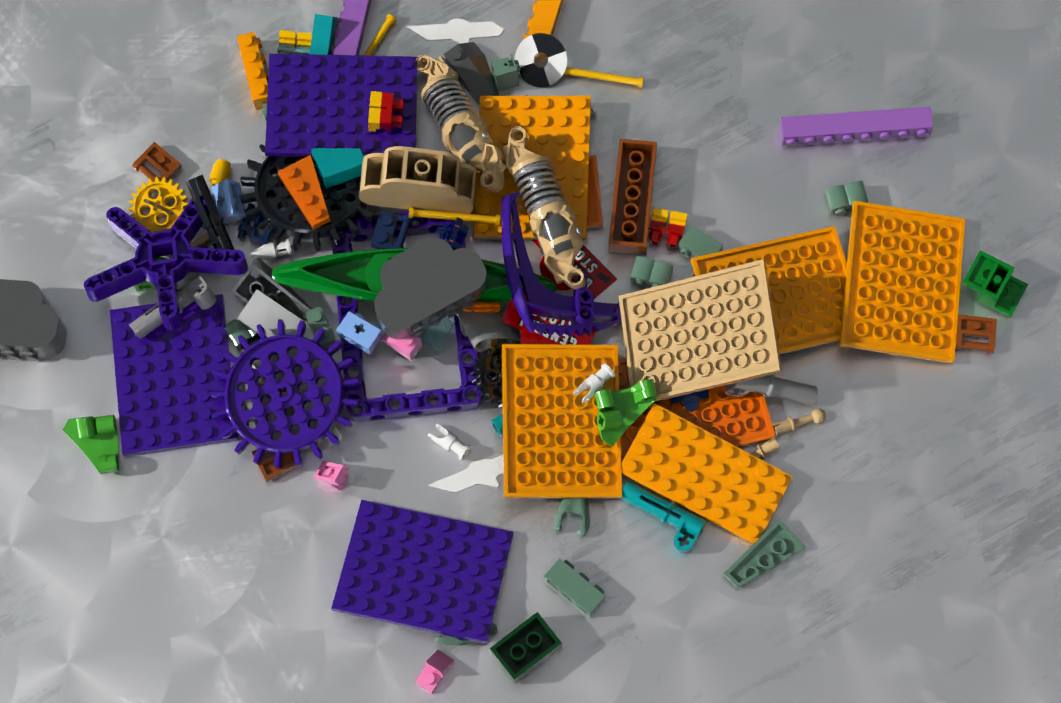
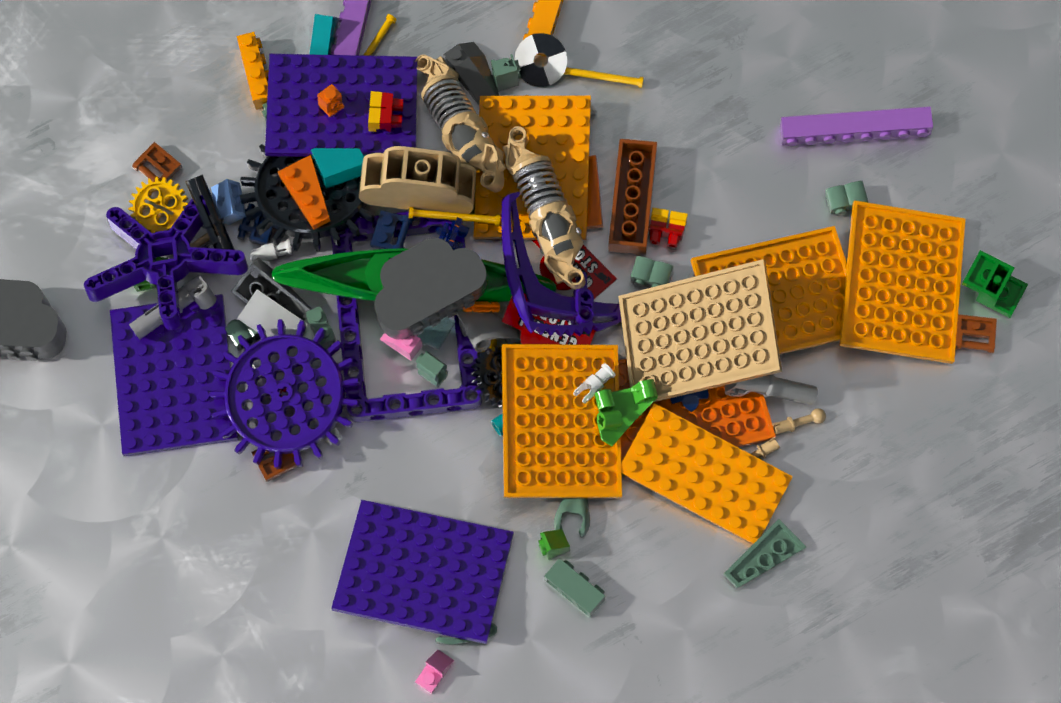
bright green panel [62,415,119,474] -> none
yellow brick [209,159,231,186] -> none
hips [277,30,312,54] -> none
bright pink slope [314,461,349,490] -> none
light blue brick [336,311,383,355] -> none
white sticker [406,18,504,44] -> none
white sticker [427,455,503,493] -> none
white piece [428,424,472,460] -> none
dark green brick [490,612,562,684] -> none
teal piece [620,481,707,554] -> none
sand green hinge [678,225,723,258] -> none
none -> orange brick [317,84,344,117]
none -> sand green brick [416,352,448,387]
none -> bright green slope [538,529,570,560]

